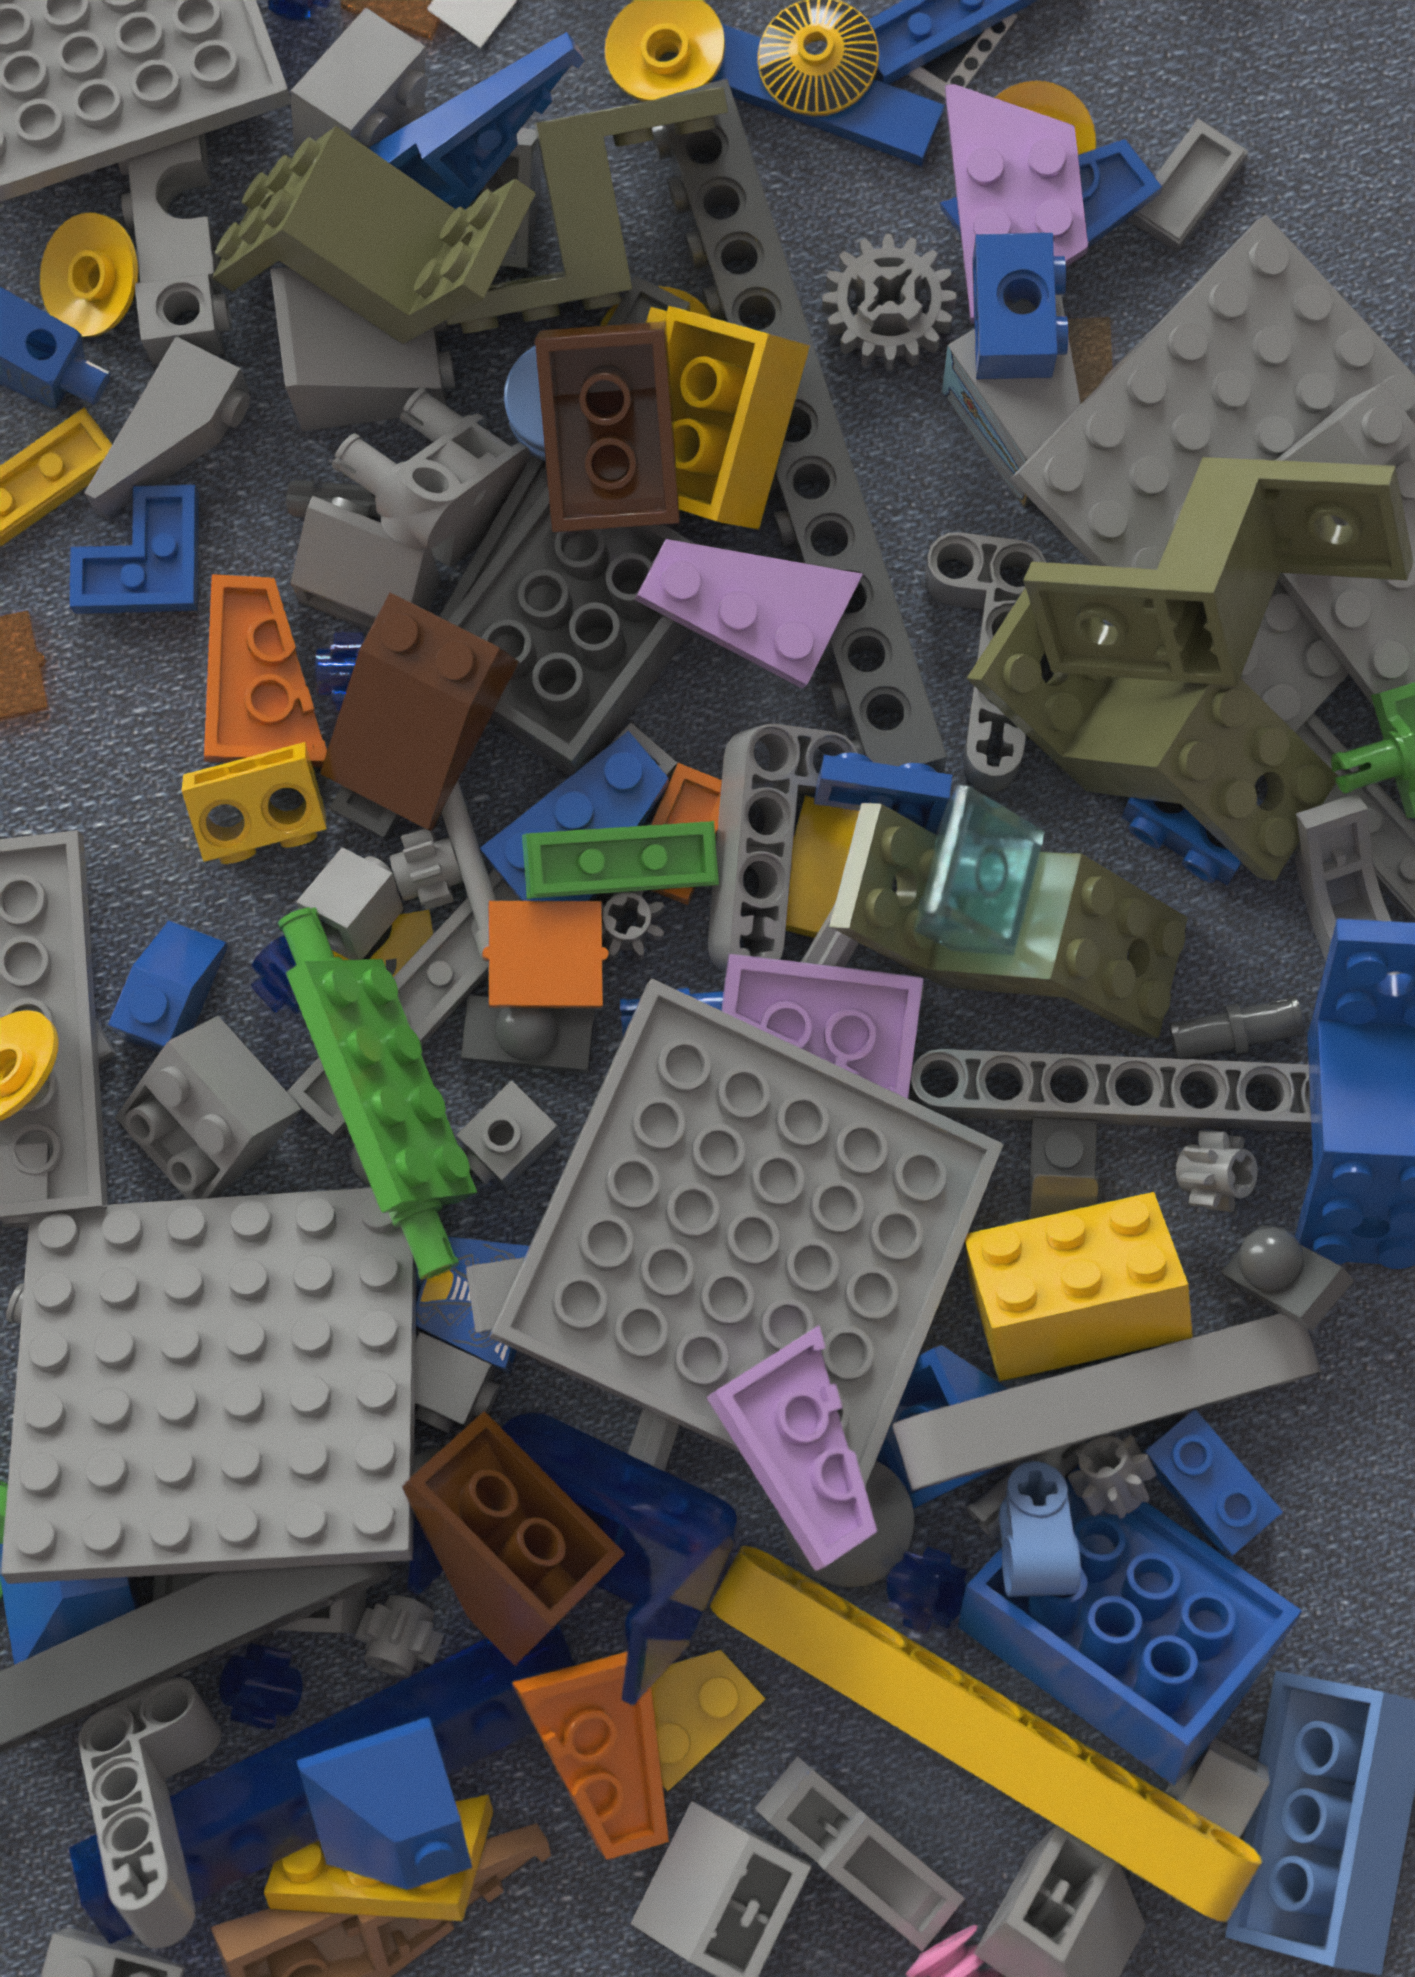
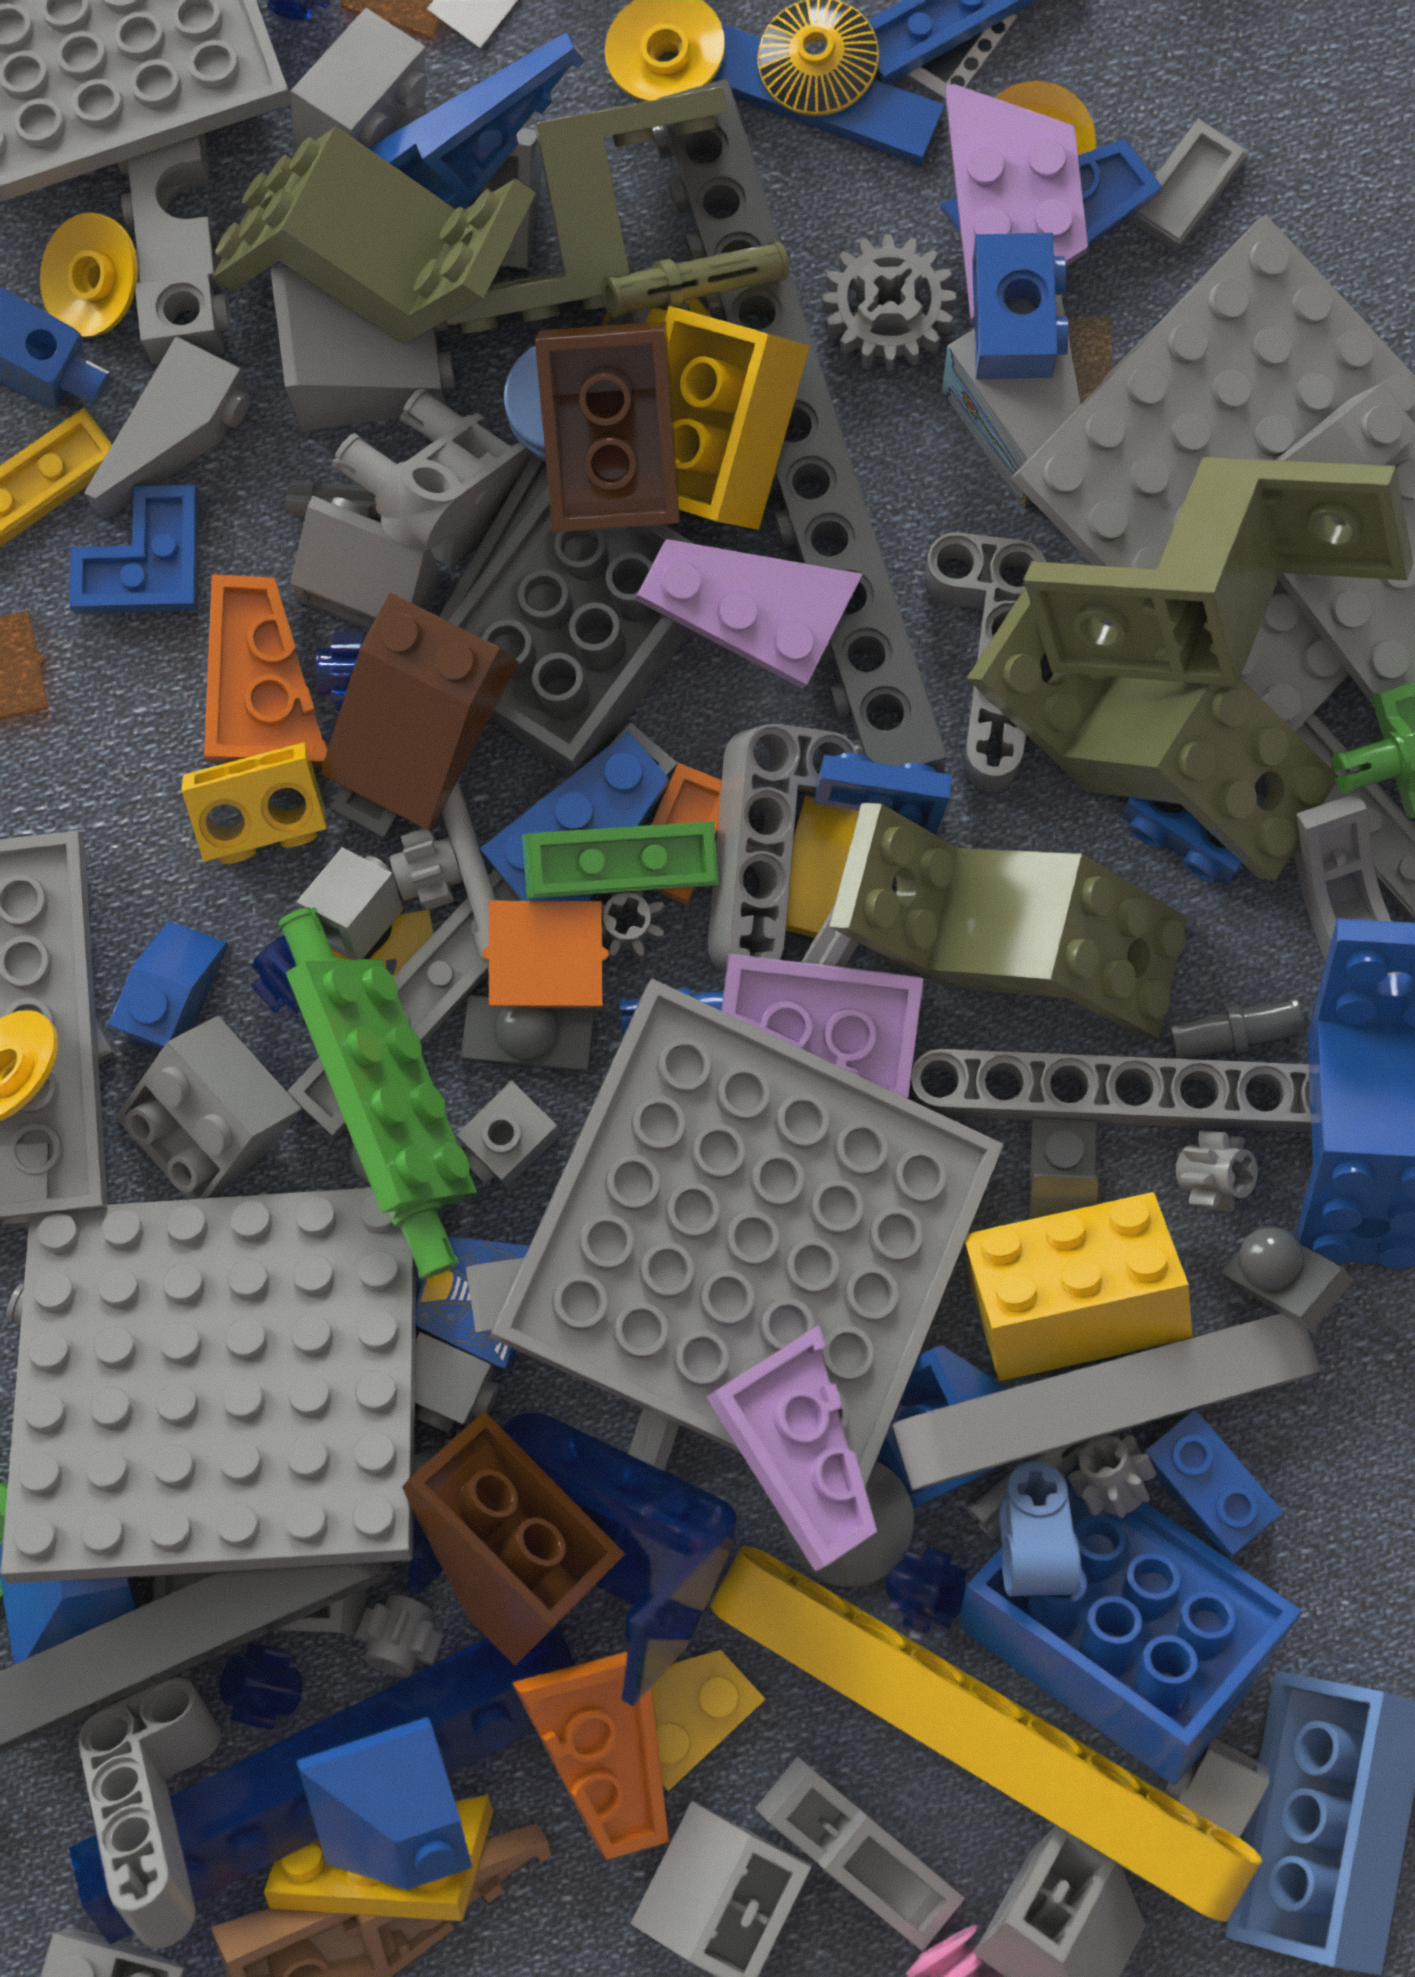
clear light blue slope [914,786,1045,955] -> none
none -> olive pin [601,241,789,317]

